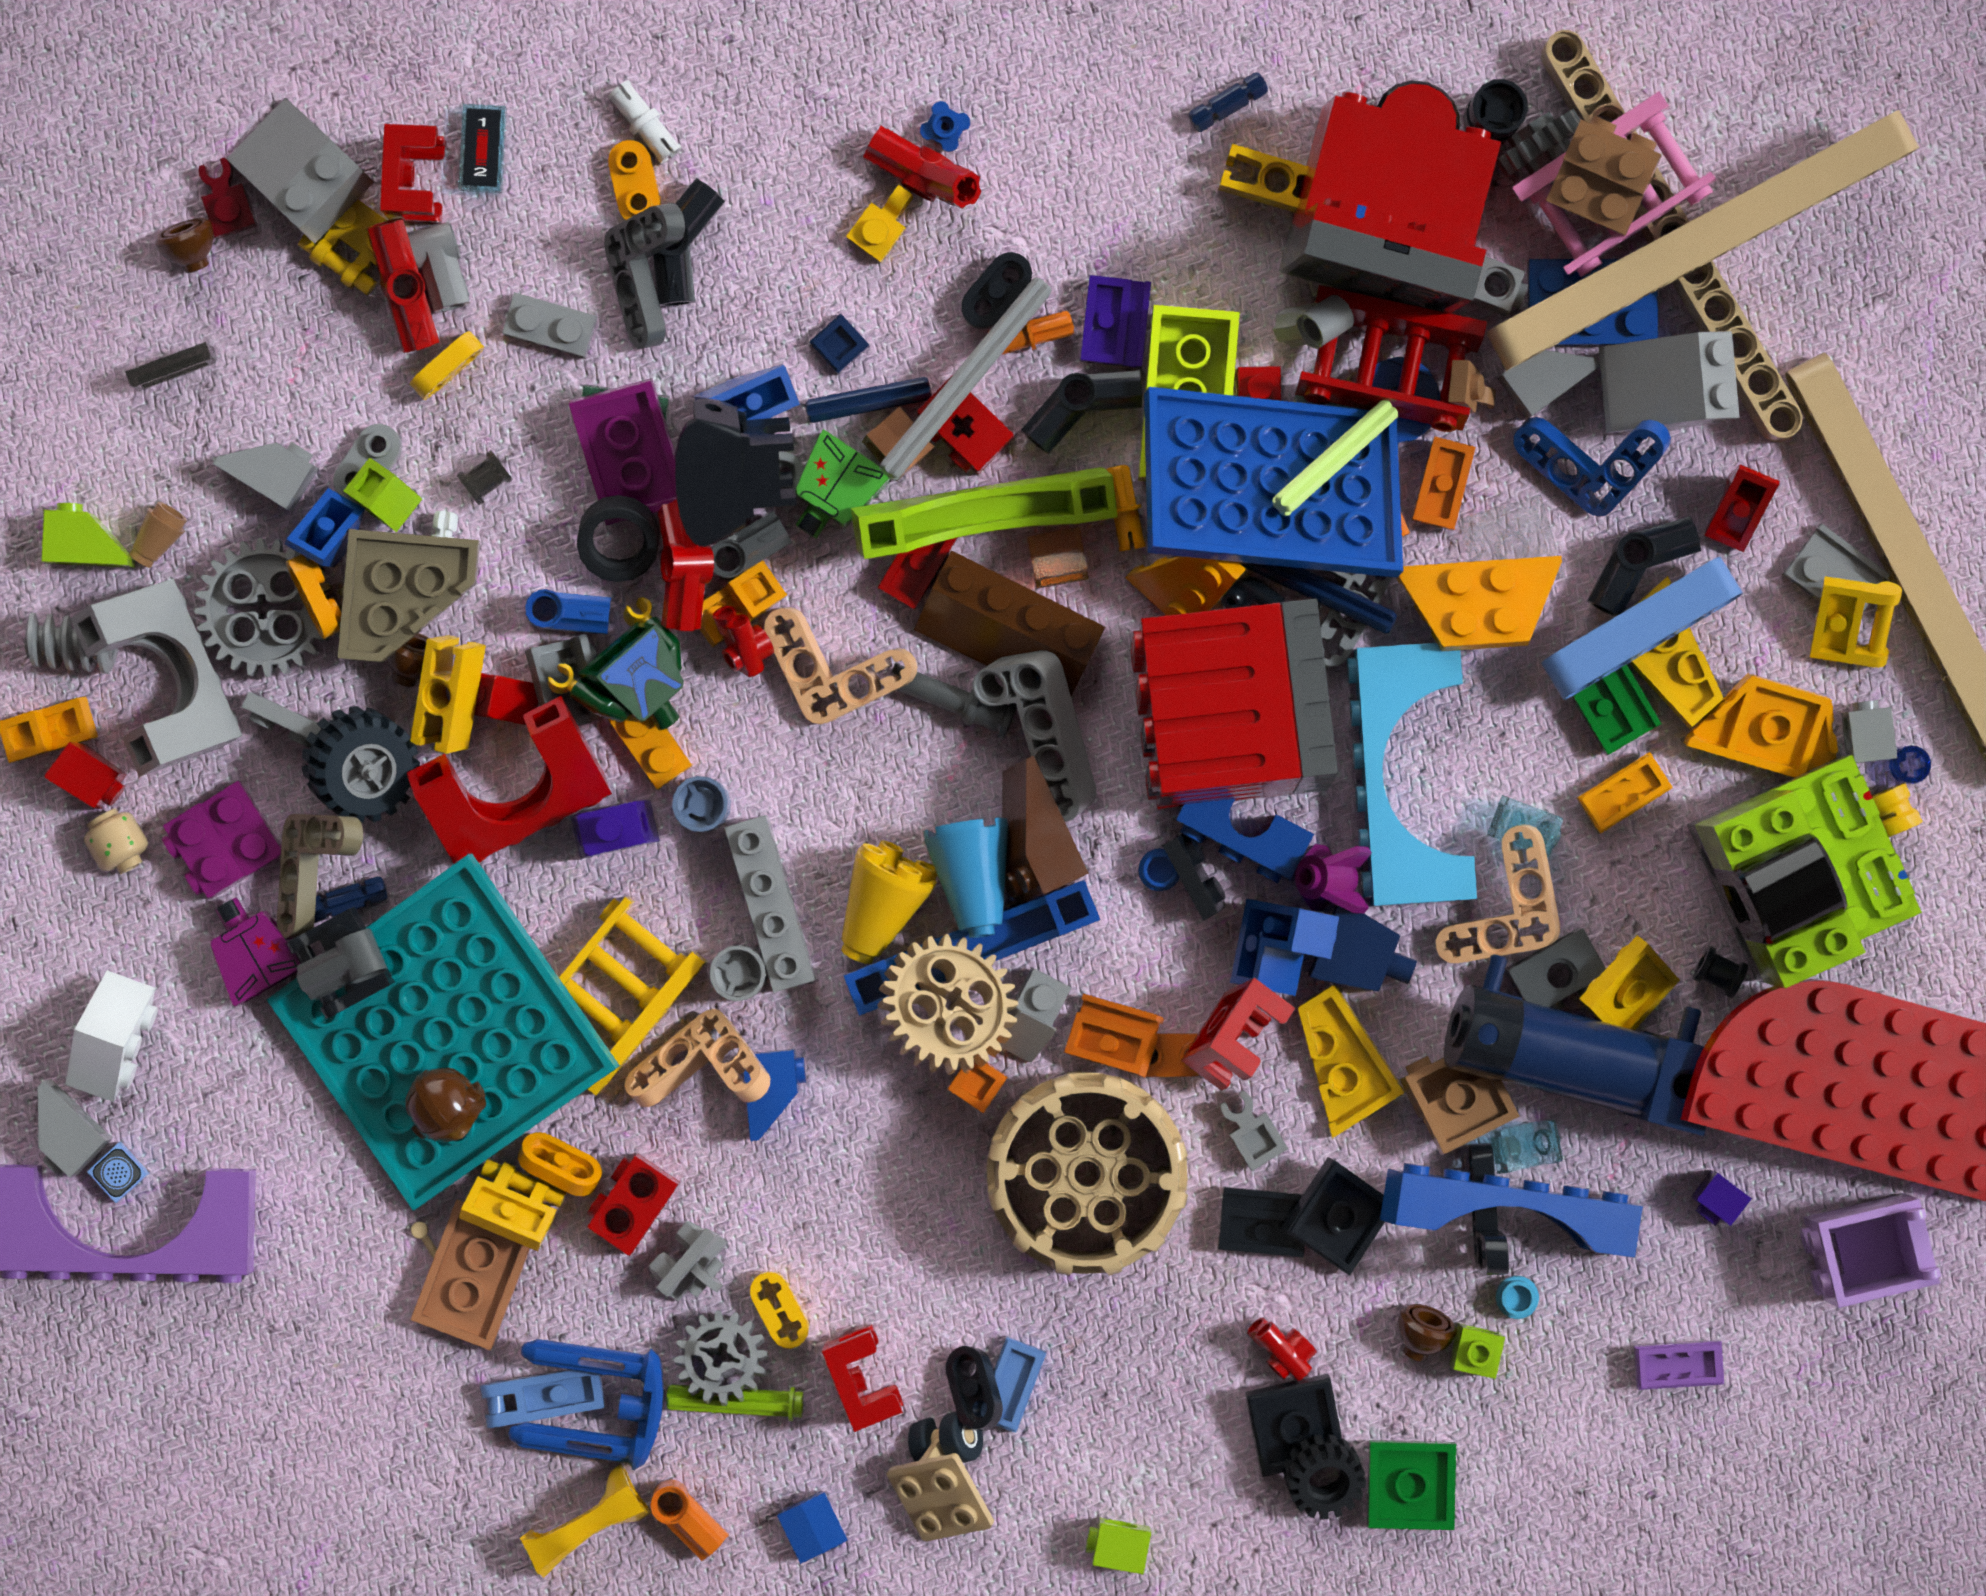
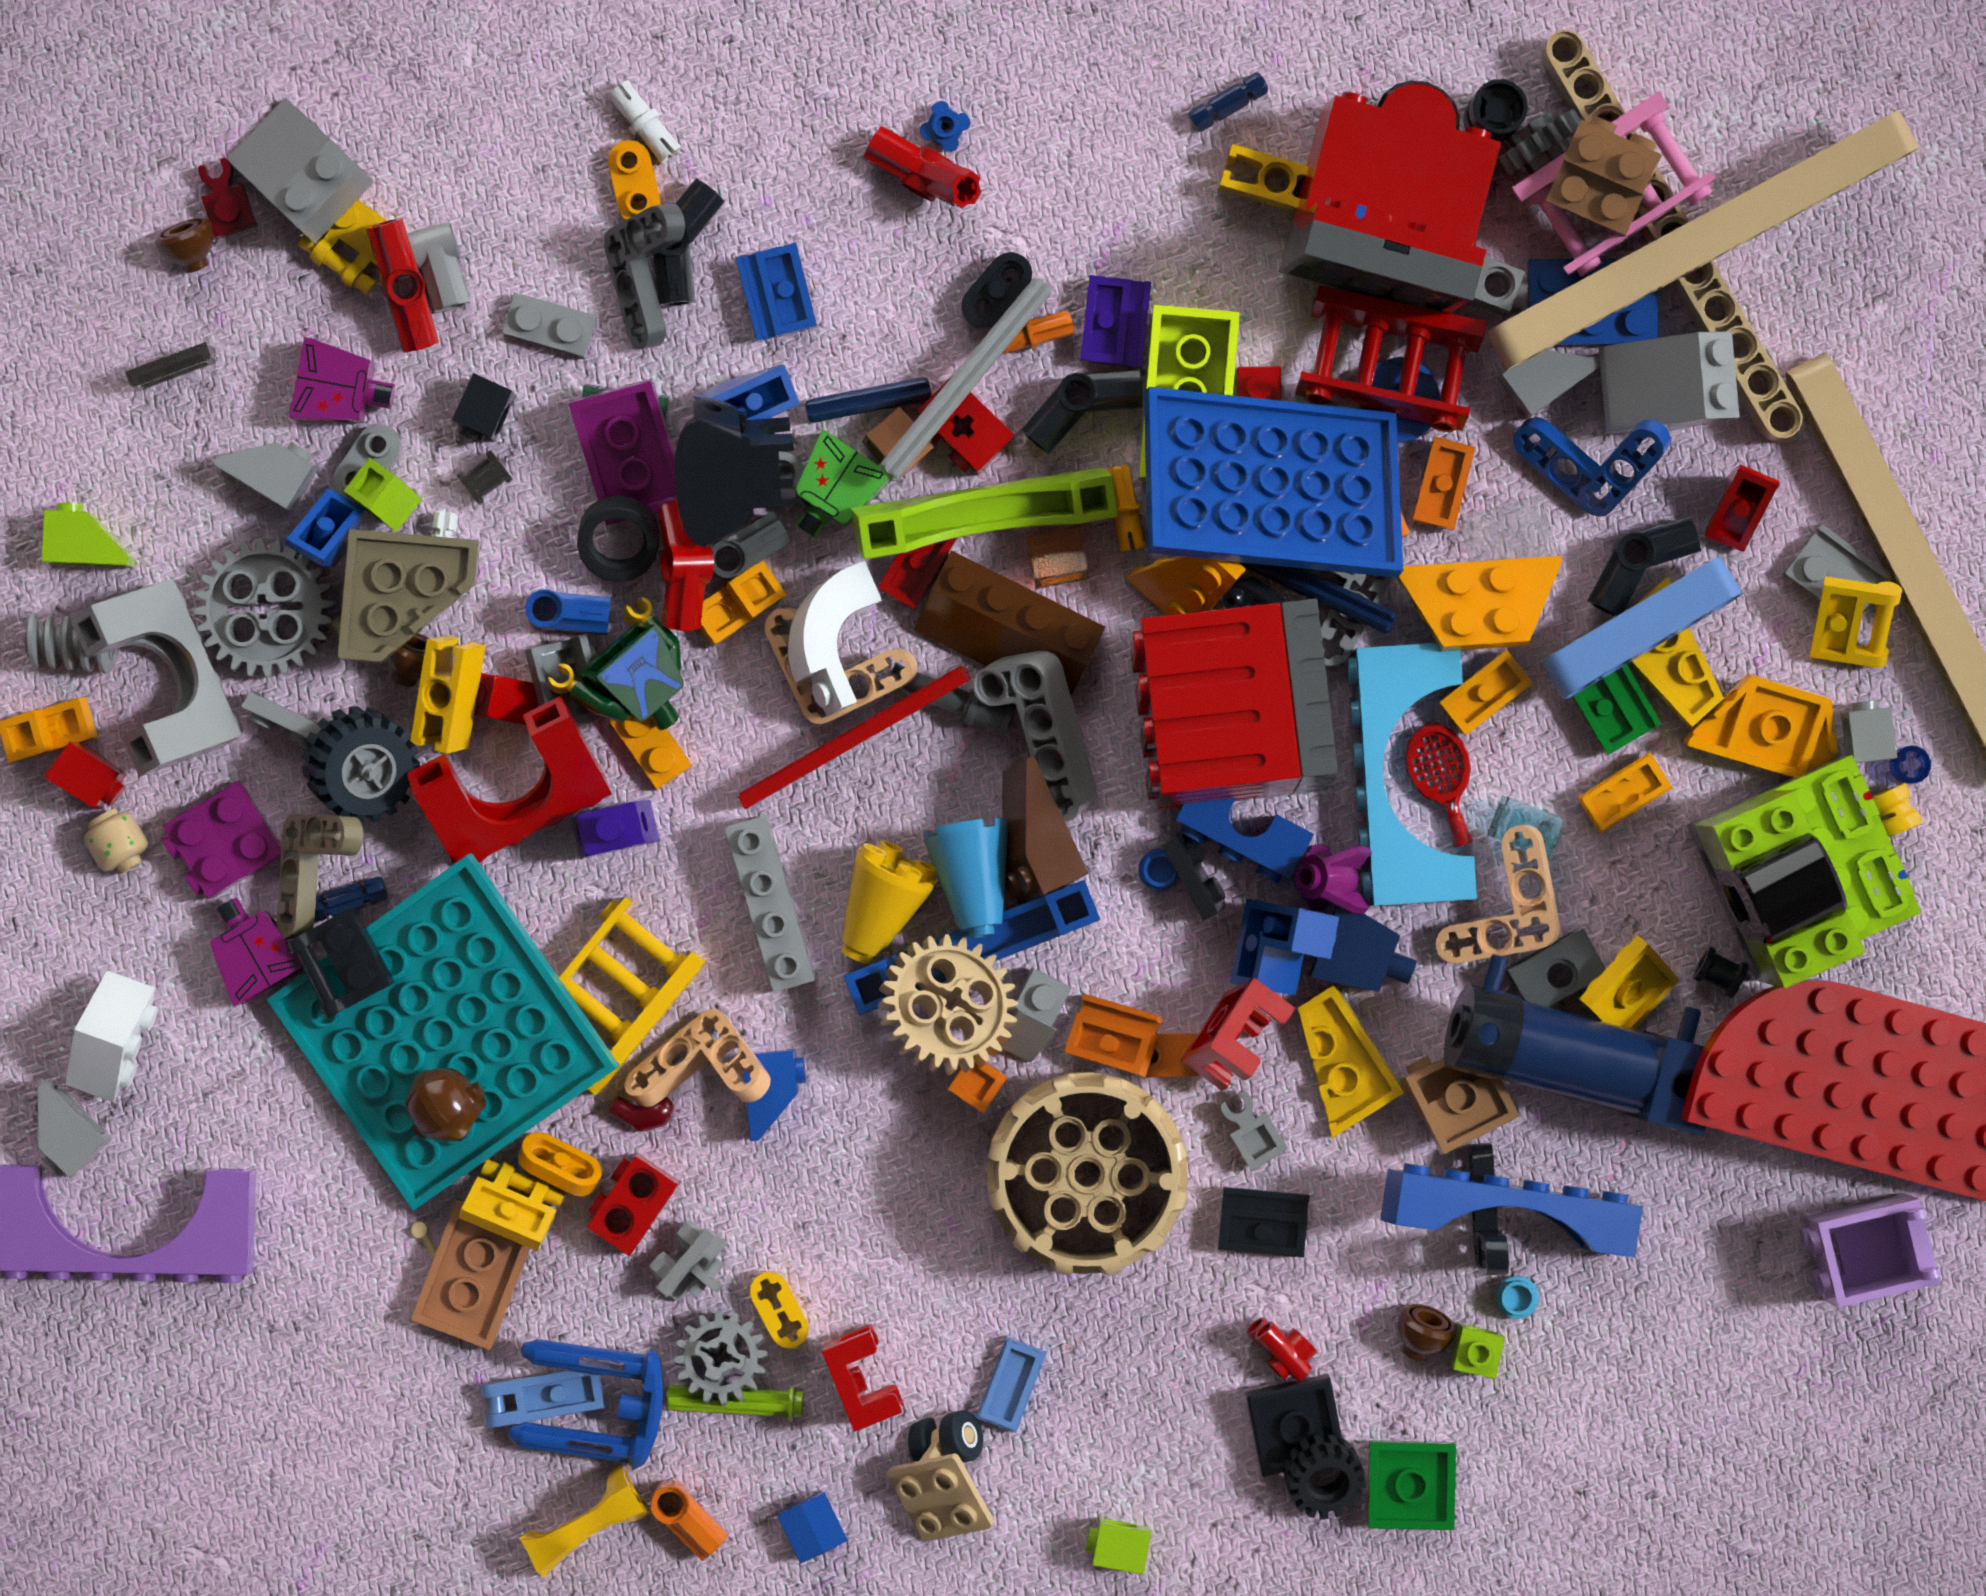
tile [87,1142,150,1203] -> none
medium nougat cone [129,502,187,568] -> none
light orange plate [286,554,341,639] -> none
dark grey piece [296,928,388,1000] -> none
red panel [380,124,446,224] -> none
yellow beam [409,331,485,400] -> none
tile [458,104,507,193] -> none
sand blue wheel [672,776,731,832] -> none
light grey wheel [709,945,768,1001] -> none
red plate [712,606,774,677] -> none
dark blue tile [809,313,870,375] -> none
yellow plate [846,185,914,263] -> none
black plate [945,1346,1003,1431] -> none
yellowish green axle [1272,400,1398,516] -> none
light grey piece [1273,295,1354,349] -> none
black plate [1281,1157,1385,1276] -> none
medium nougat plate [1448,360,1496,413] -> none
clear light blue bracket [1489,1119,1563,1174] -> none
medium lavender plate [1634,1340,1724,1390] -> none
dark purple plate [1691,1170,1752,1226] -> none
none -> magenta torso [289,337,395,423]
none -> black brick [452,373,516,444]
none -> dark red arm [608,1096,674,1132]
none -> blue plate [736,242,817,342]
none -> red tile [738,666,972,810]
none -> white arch [788,561,882,717]
none -> red piece [1405,724,1474,848]
none -> light orange plate [1438,649,1533,736]

